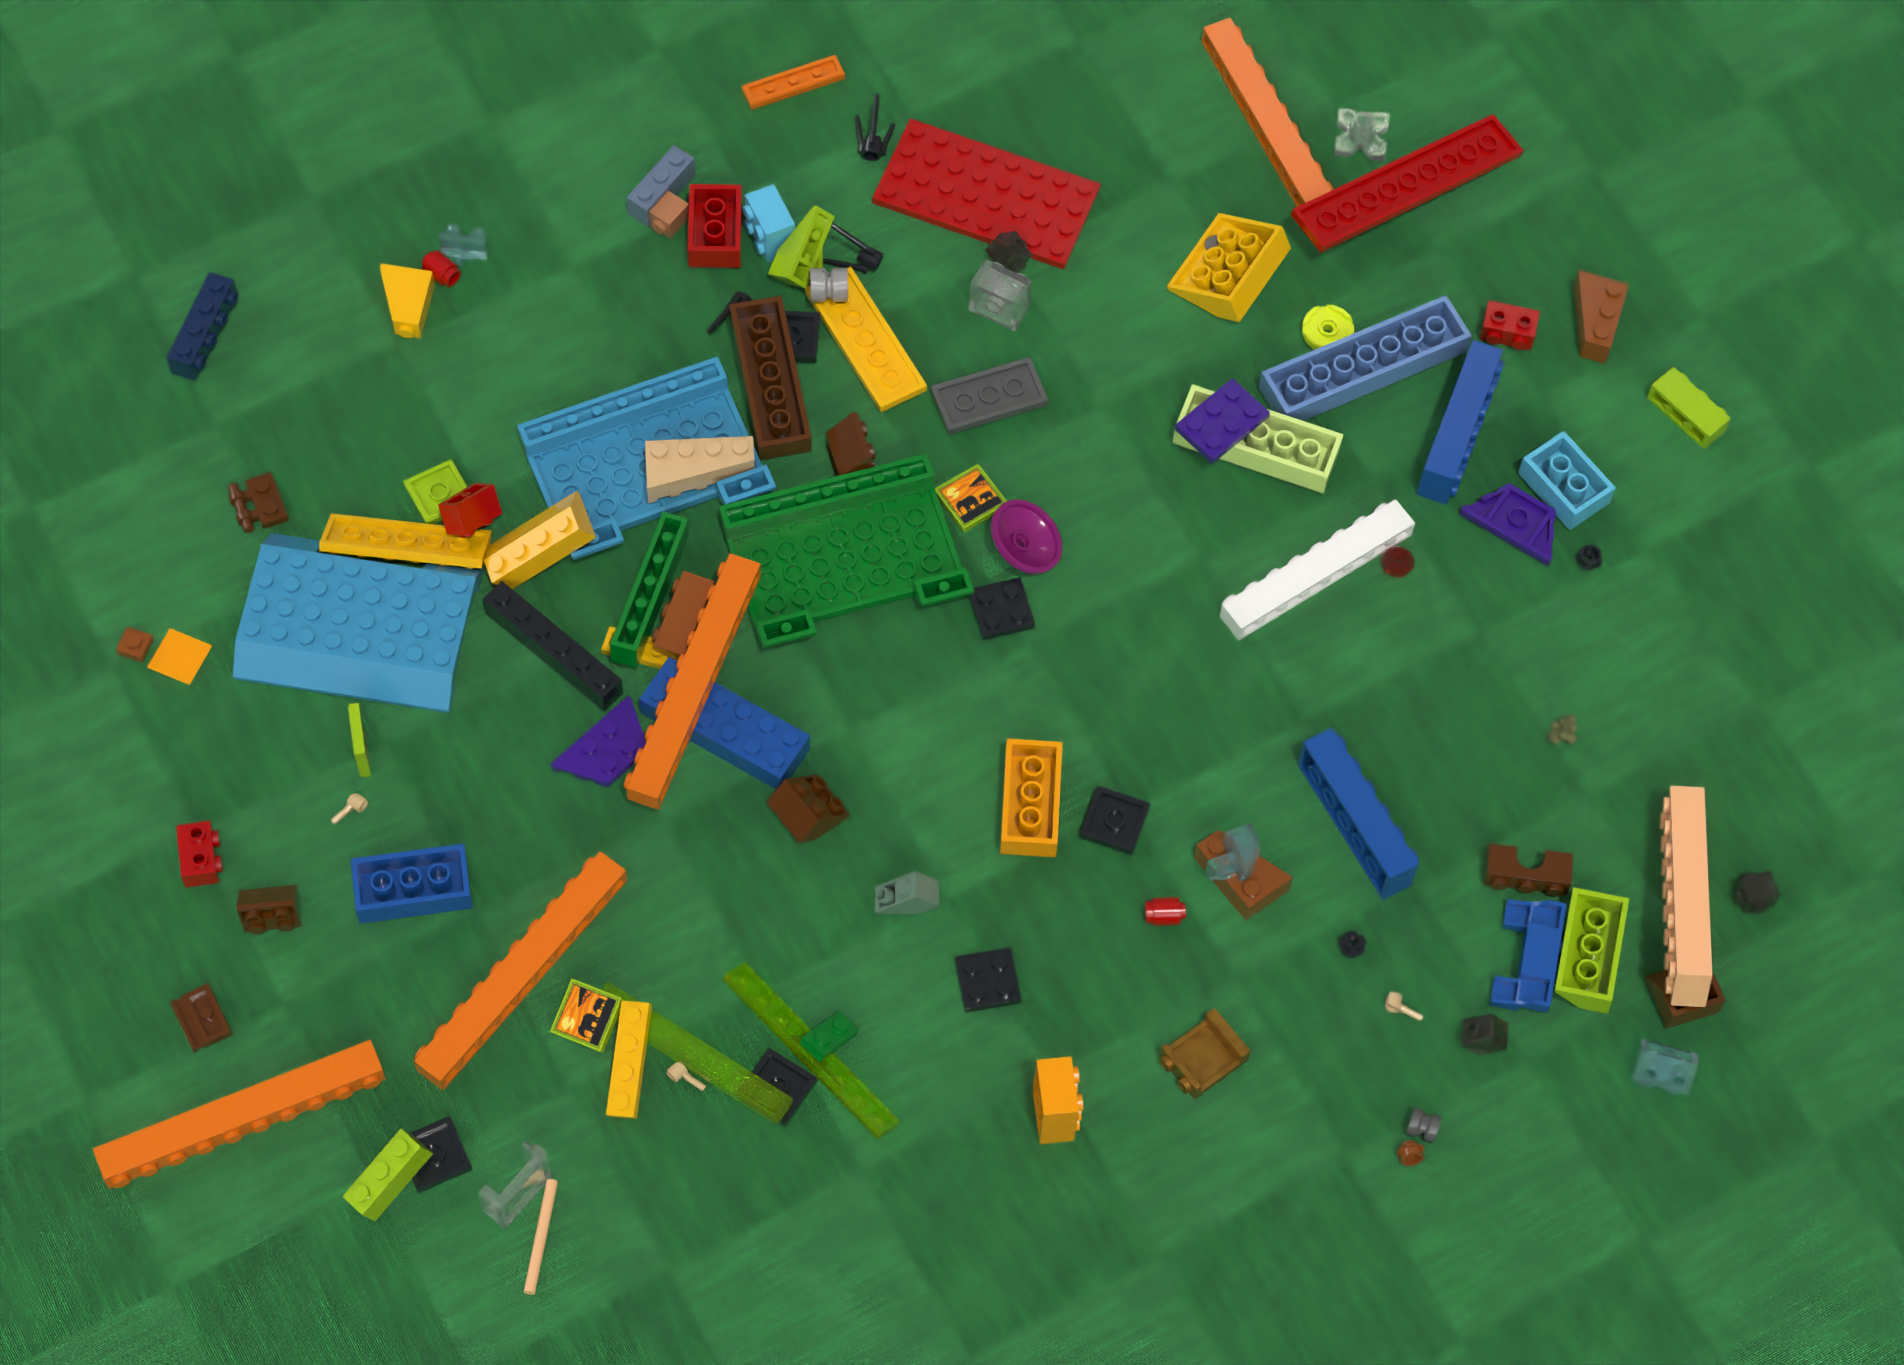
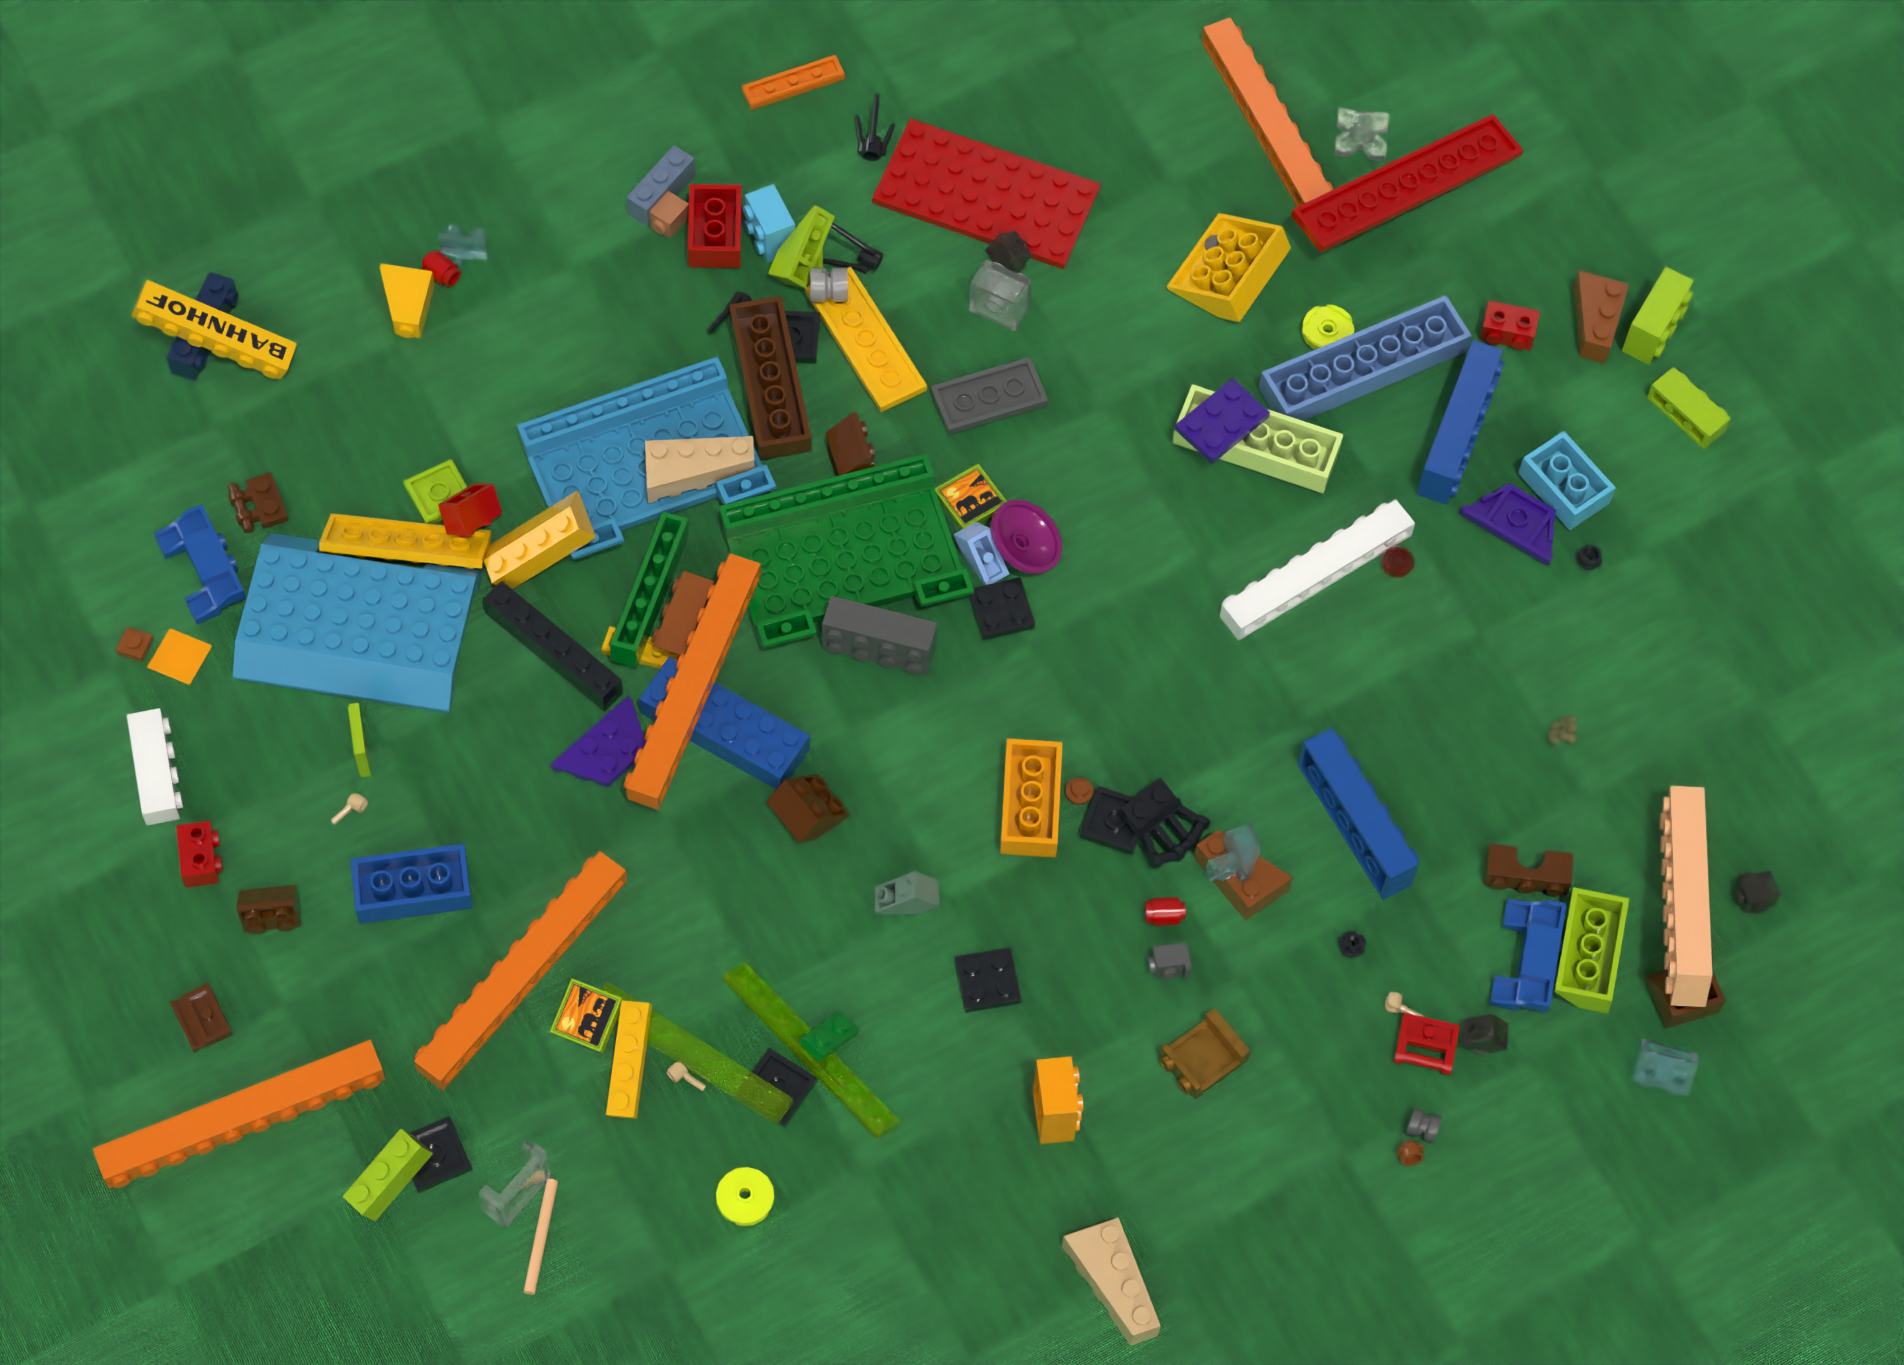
none -> white brick [127,708,183,825]
none -> yellow brick [130,280,297,380]
none -> blue bracket [154,504,246,624]
none -> neon yellow plate [716,1167,774,1226]
none -> dark grey brick [822,596,937,675]
none -> light blue slope [954,522,1009,585]
none -> tan wedge [1062,1218,1161,1346]
none -> dark orange plate [1065,778,1093,805]
none -> black plate [1118,777,1211,869]
none -> dark grey brick [1147,942,1192,980]
none -> red plate [1393,1012,1460,1076]
none -> lime brick [1622,267,1694,365]

